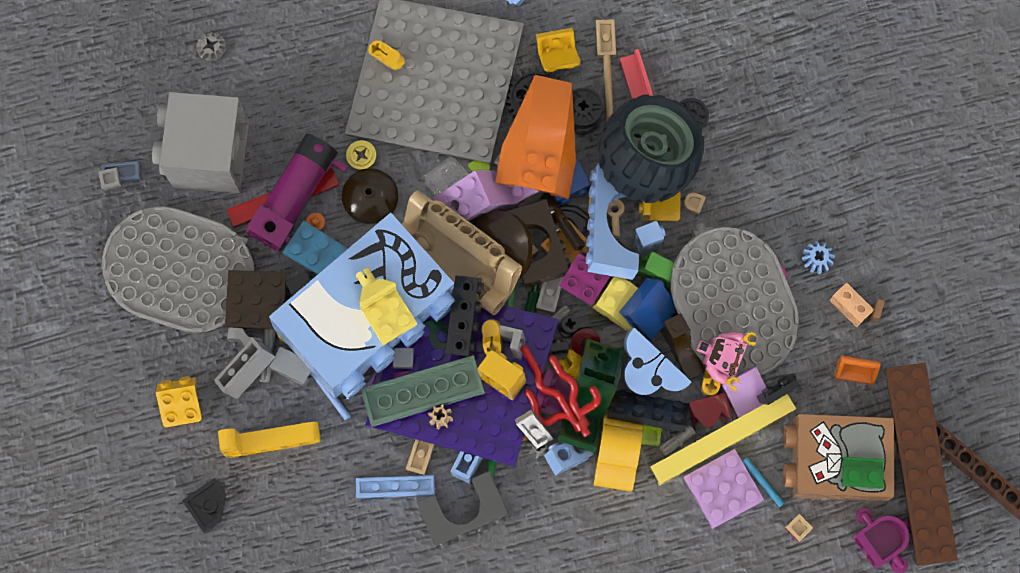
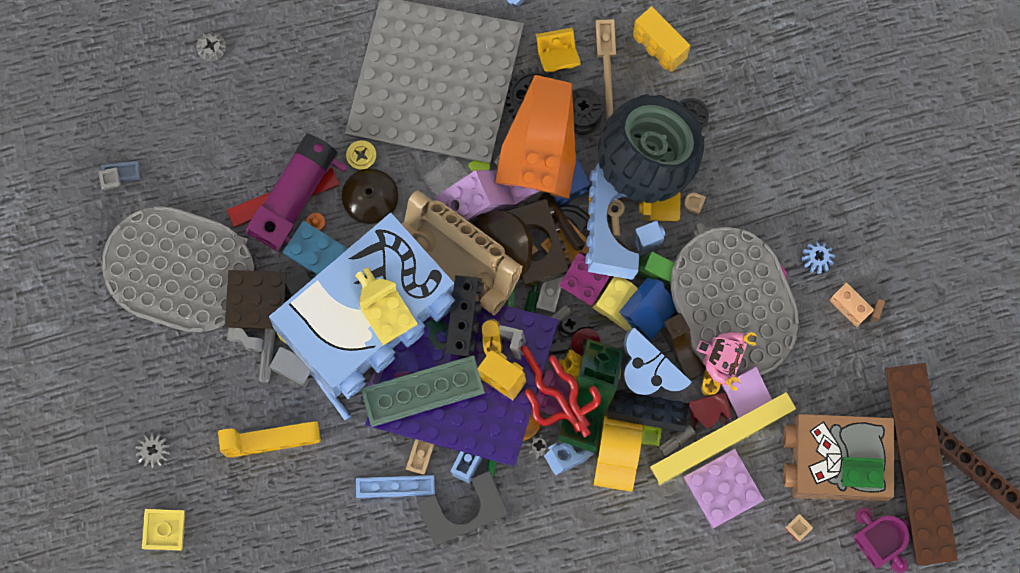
light grey piece [152,92,249,193] -> none
yellow bracket [156,376,202,427] -> none
black plate [182,478,227,533] -> none
light grey brick [214,338,276,399] -> none
yellow piece [368,40,405,70] -> none
light grey tile [393,348,414,369] -> none
tan gear [428,404,453,430] -> none
plate [515,409,553,449] -> none
coral panel [619,49,653,99] -> none
dark azure bar [742,457,785,507] -> none
black hinge [757,373,800,405] -> none
orange tile [834,355,881,385] -> none
none -> light grey gear [135,433,170,468]
none -> light yellow plate [142,509,185,551]
none -> yellow brick [633,6,691,72]

